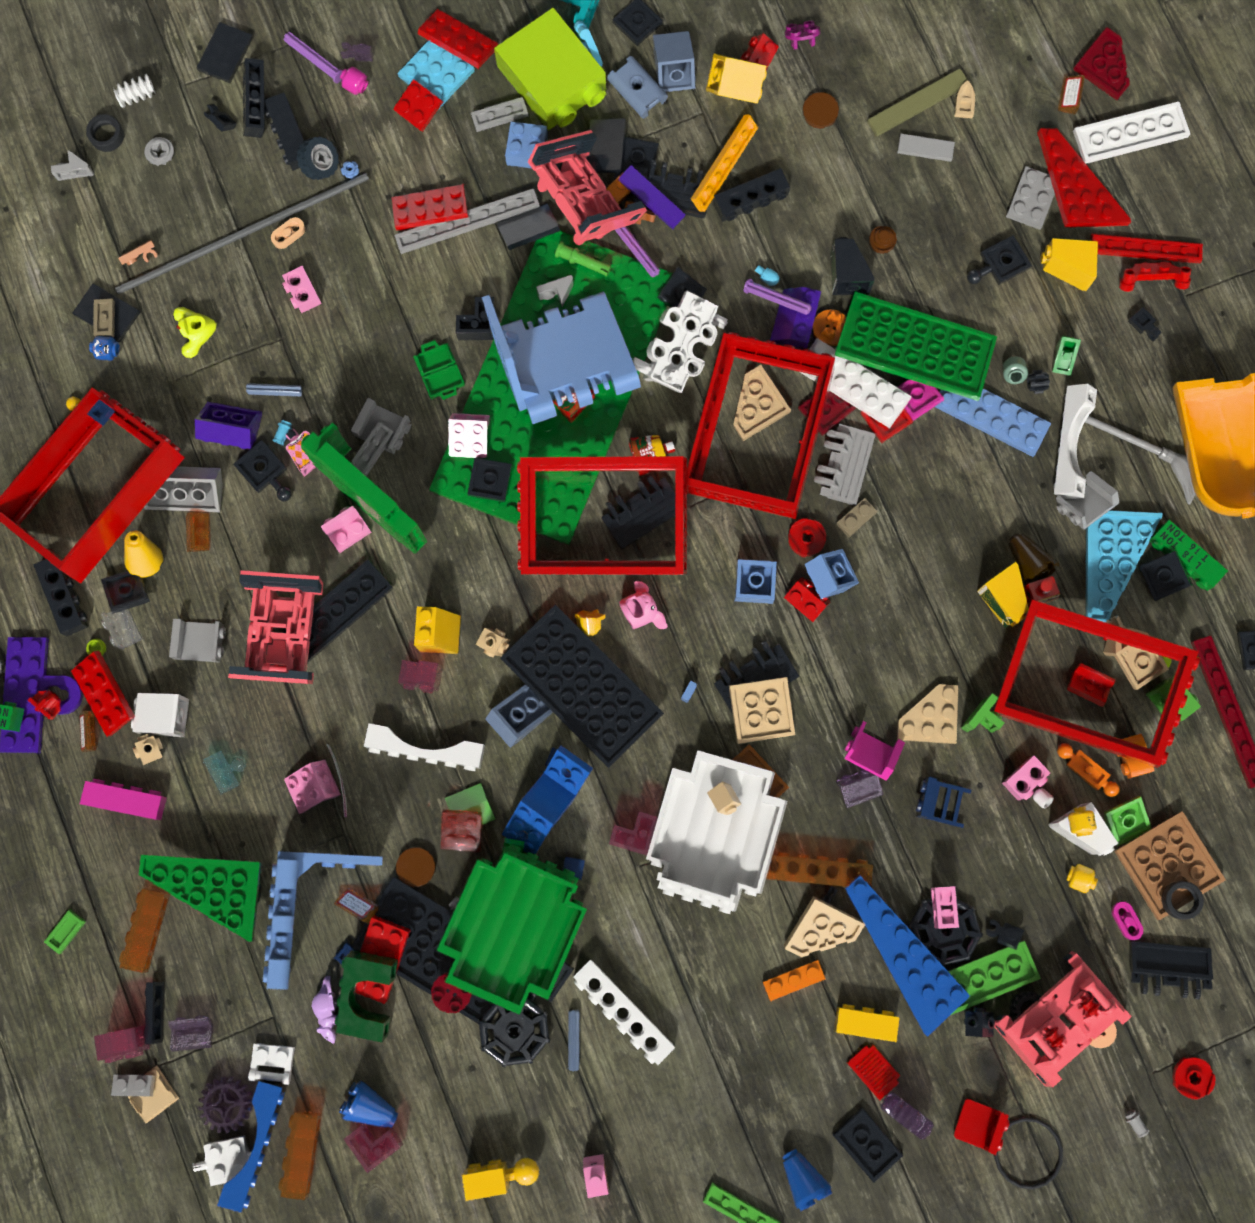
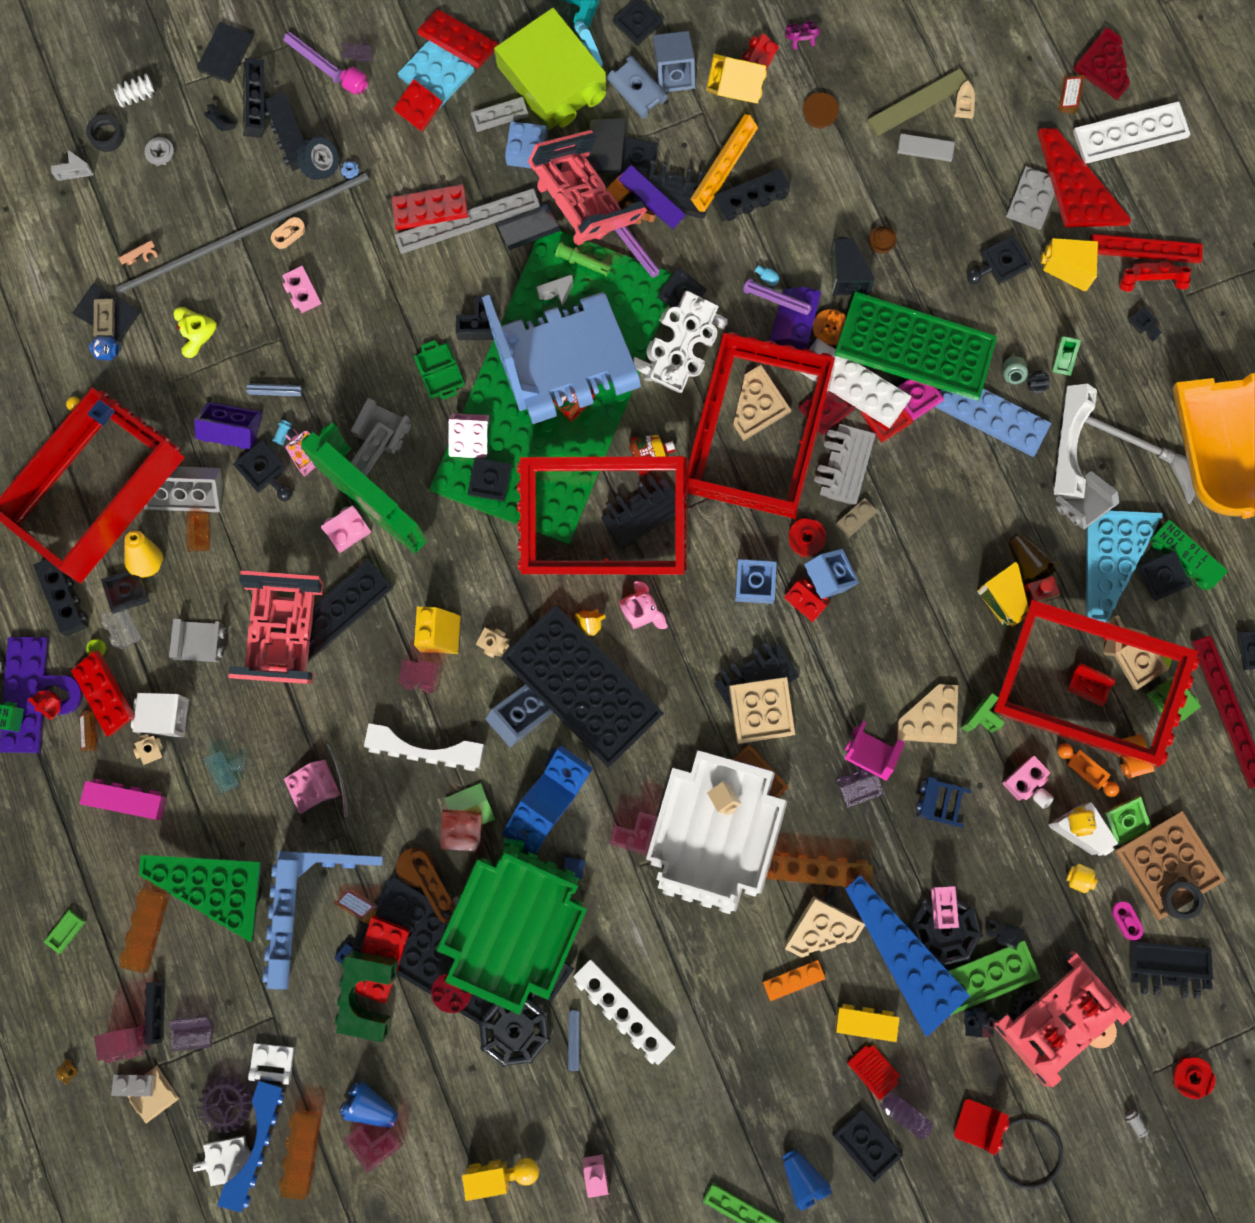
lavender animal [312,976,338,1044] -> none
medium blue tile [681,681,697,703] -> none
none -> pearl gold plate [56,1059,78,1085]
none -> reddish brown plate [408,851,455,924]

